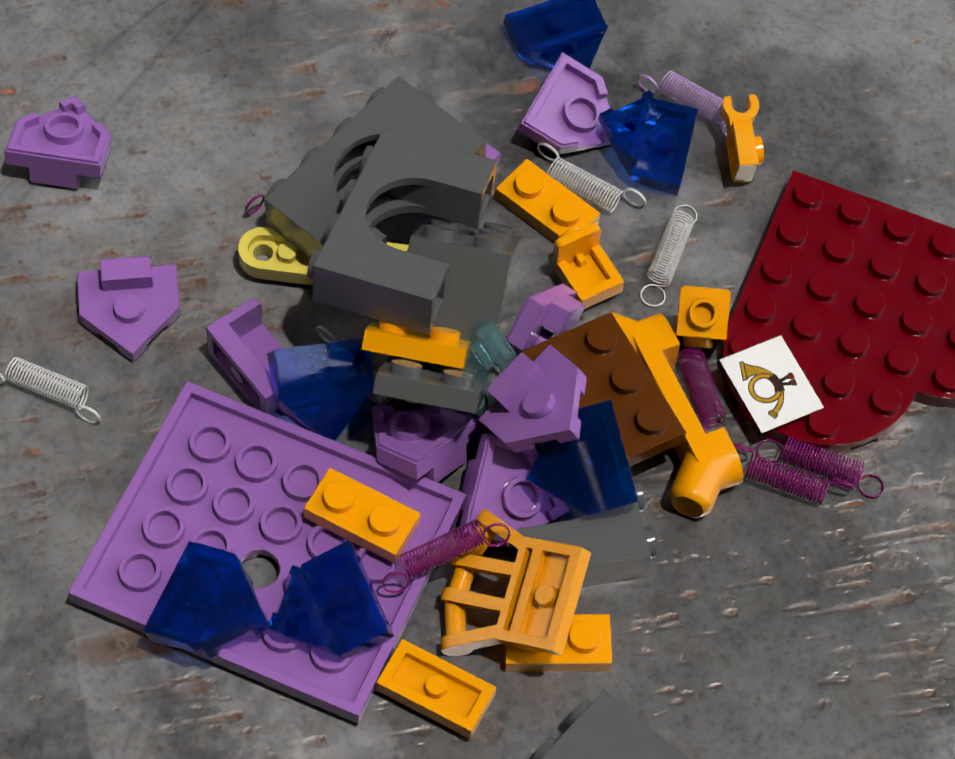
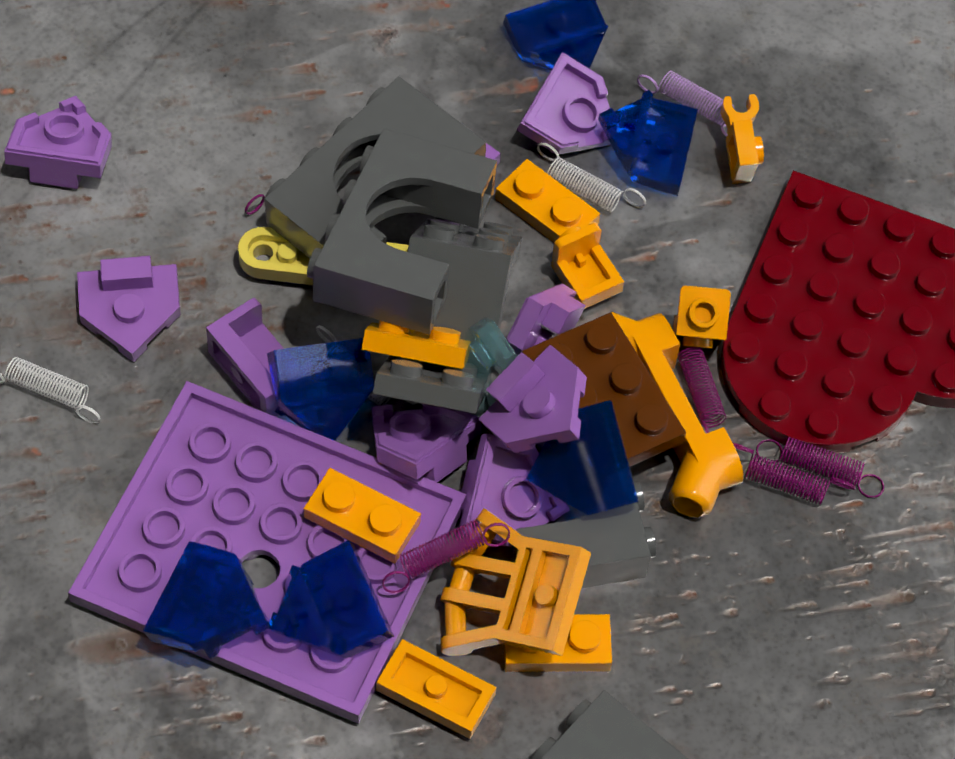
white piece [640,205,698,308] -> none
white sticker [720,335,824,433] -> none

